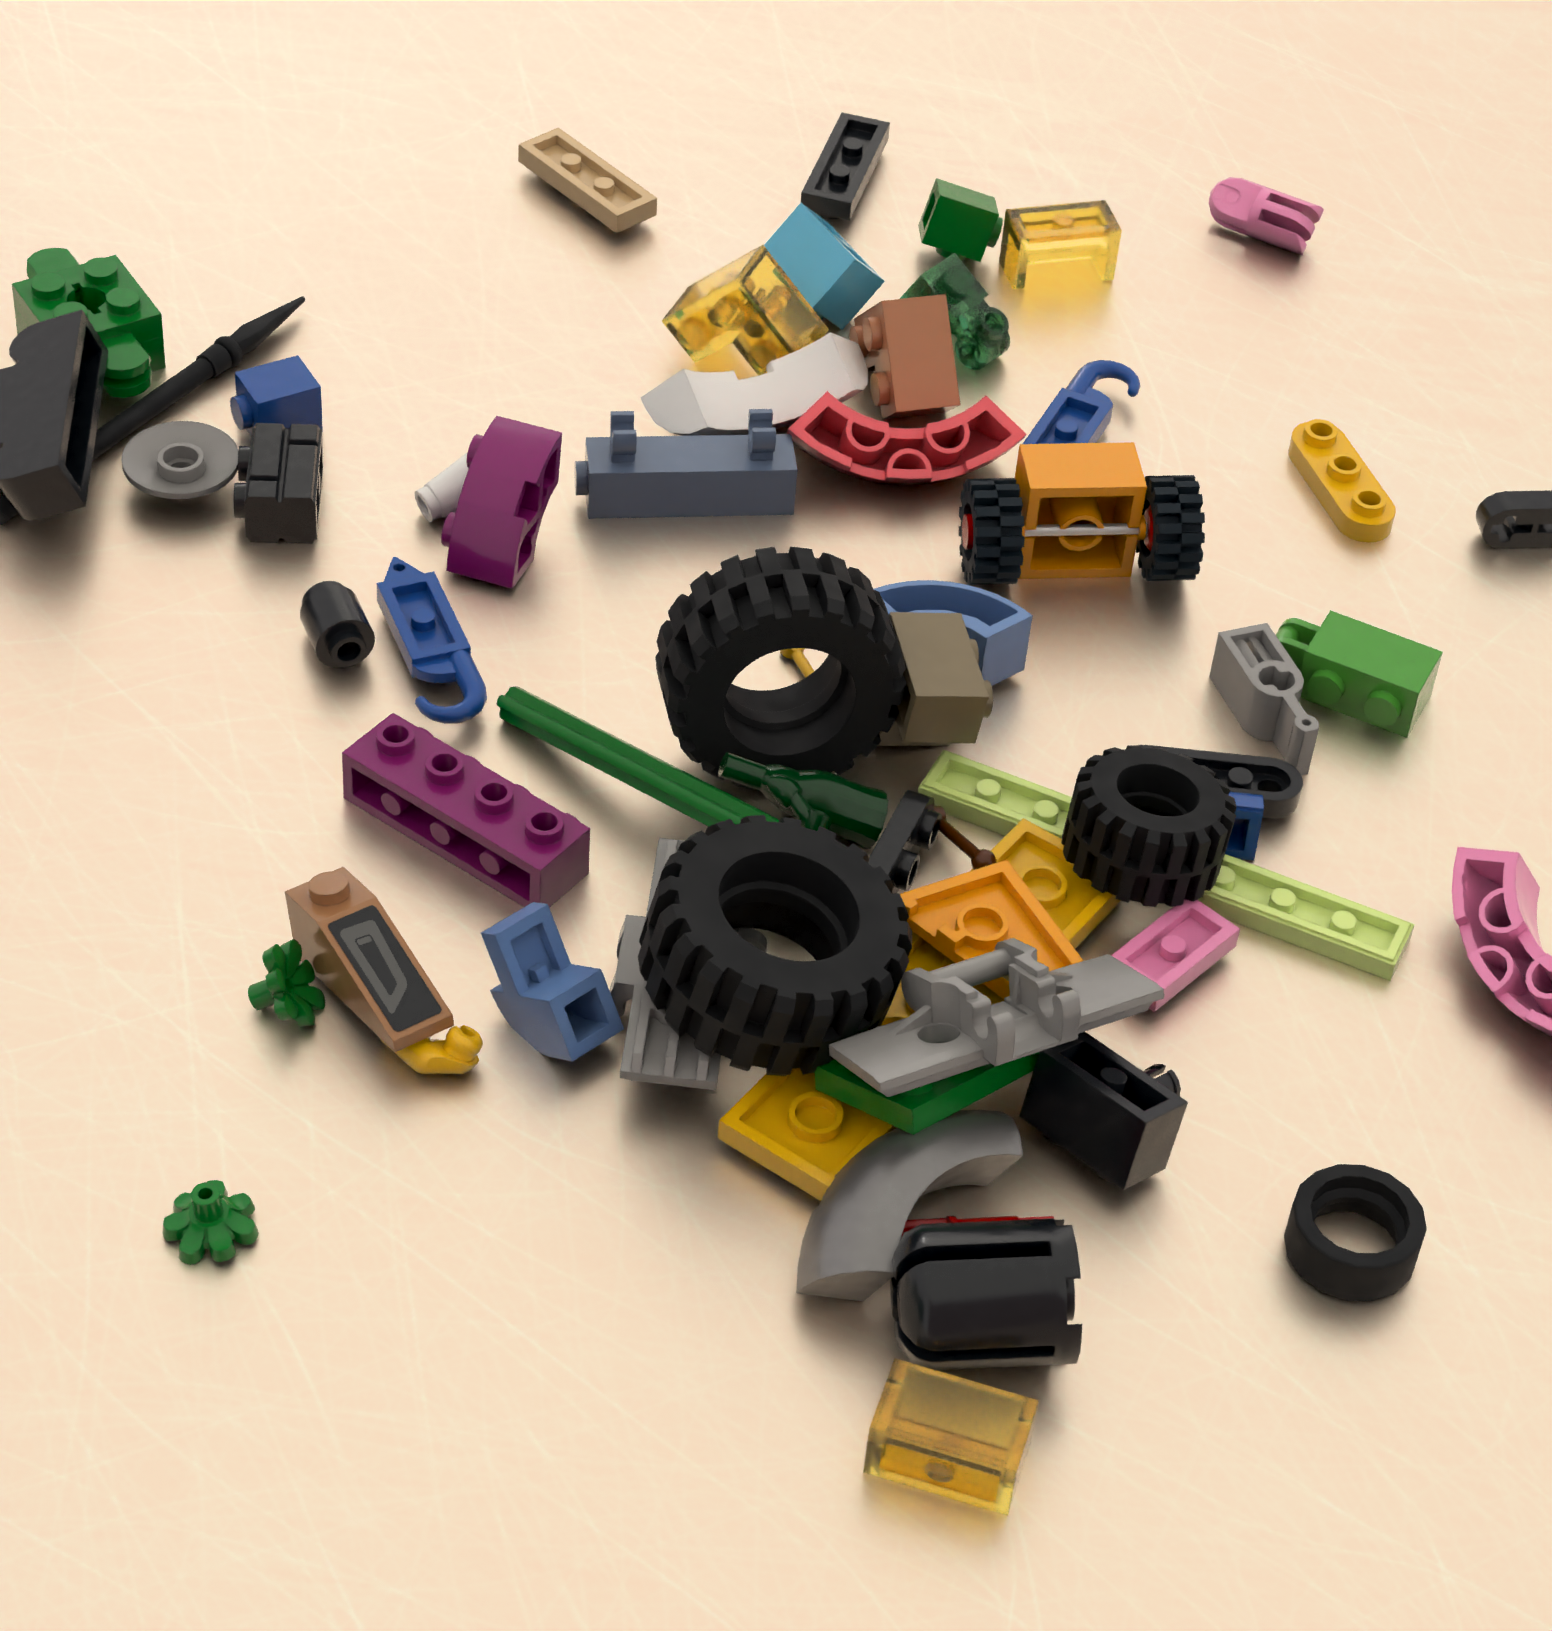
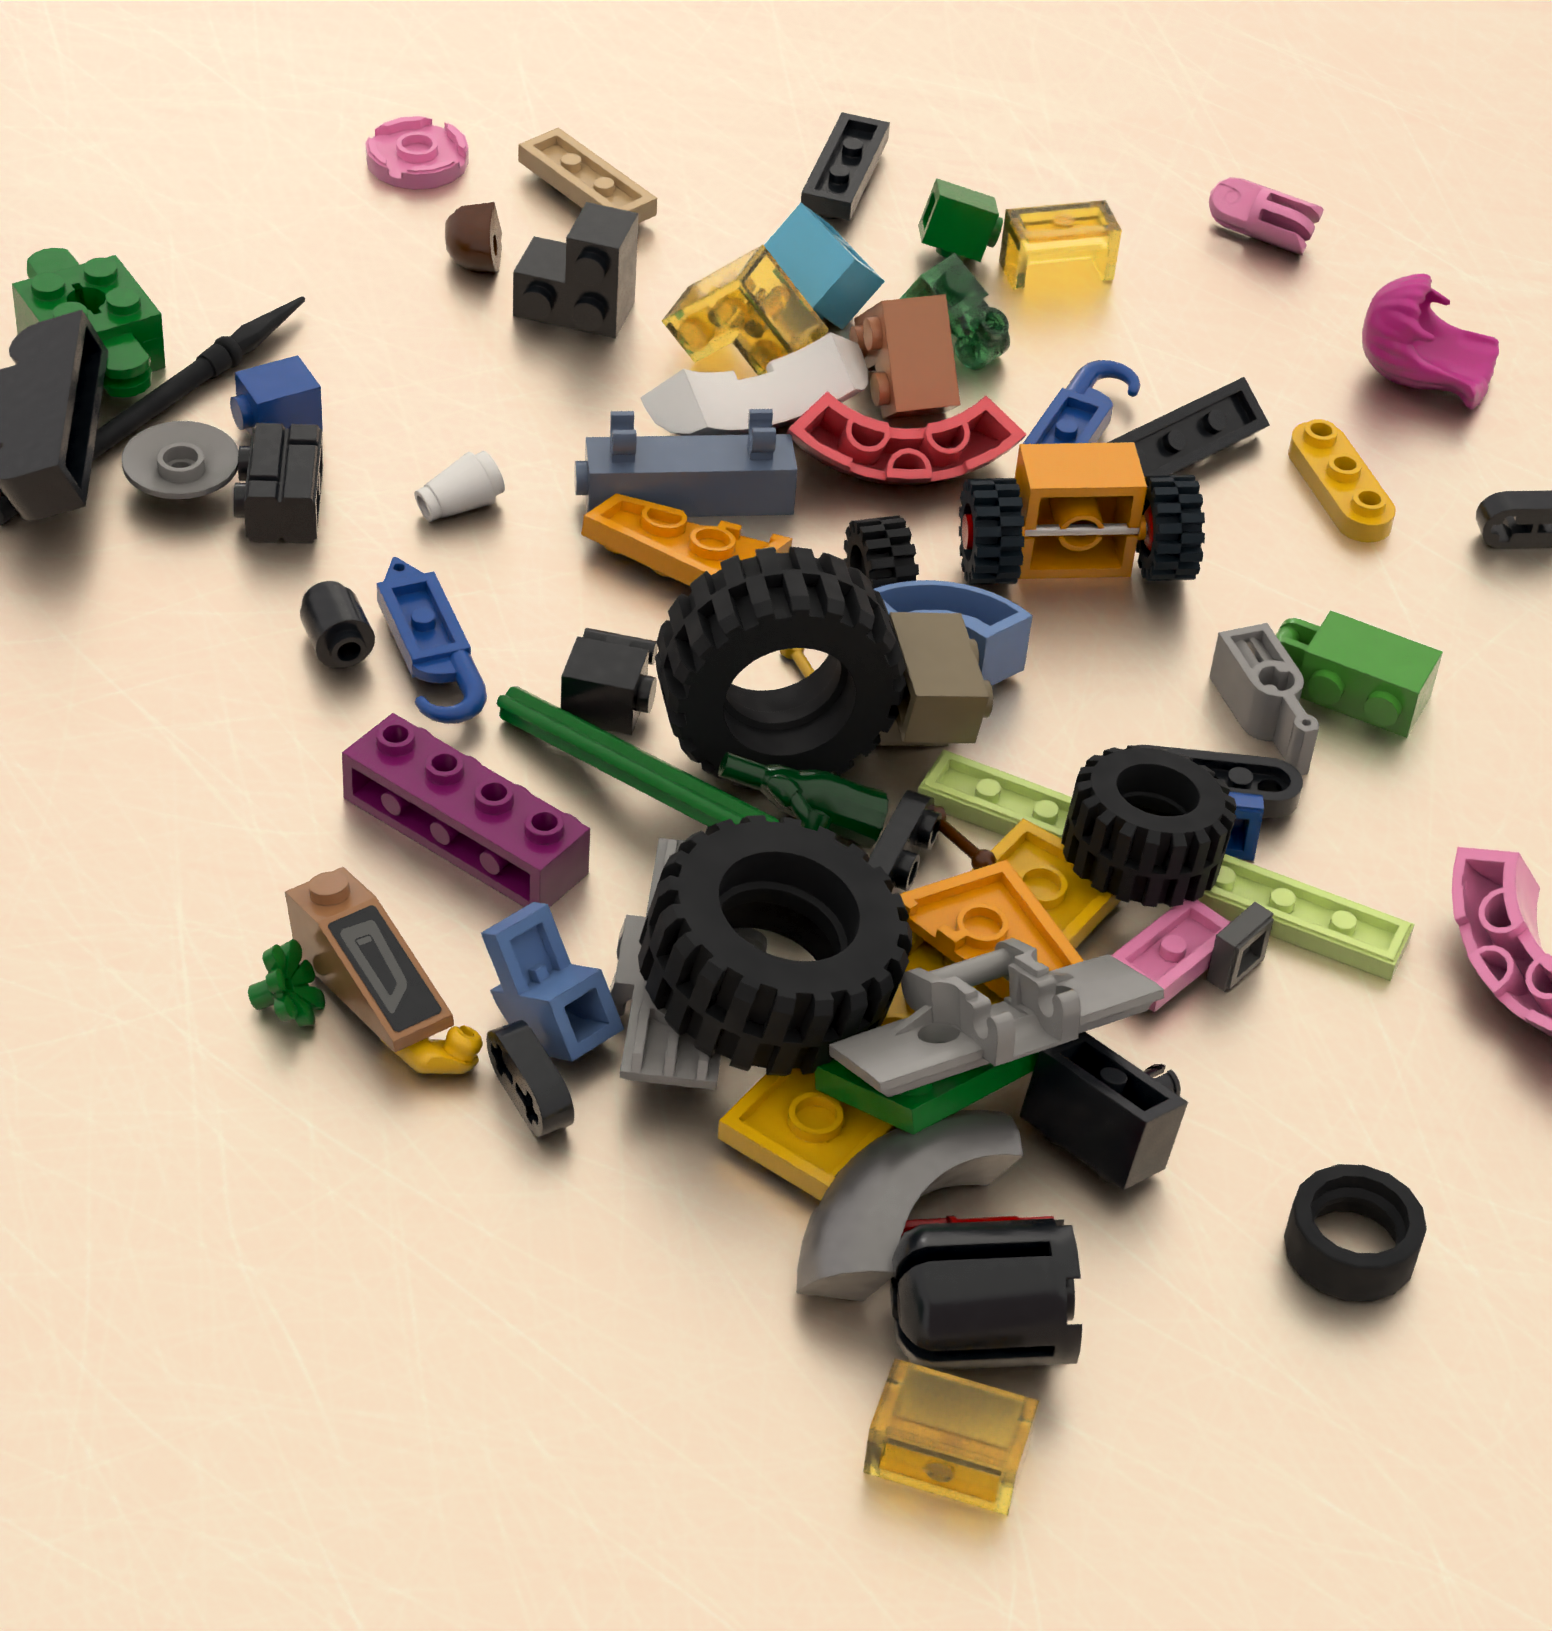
green plant [162,1180,259,1265] -> none
magenta brick [441,415,562,589] -> none
none -> bright pink tile [365,116,469,190]
none -> reddish brown piece [445,202,502,273]
none -> black beam [486,1020,575,1137]
none -> black brick [513,202,639,339]
none -> black brick [561,628,658,736]
none -> light orange wing [581,493,793,586]
none -> black tyre [844,515,919,589]
none -> black plate [1107,377,1270,478]
none -> dark grey tile [1206,902,1274,992]
none -> dark pink piece [1362,273,1499,410]

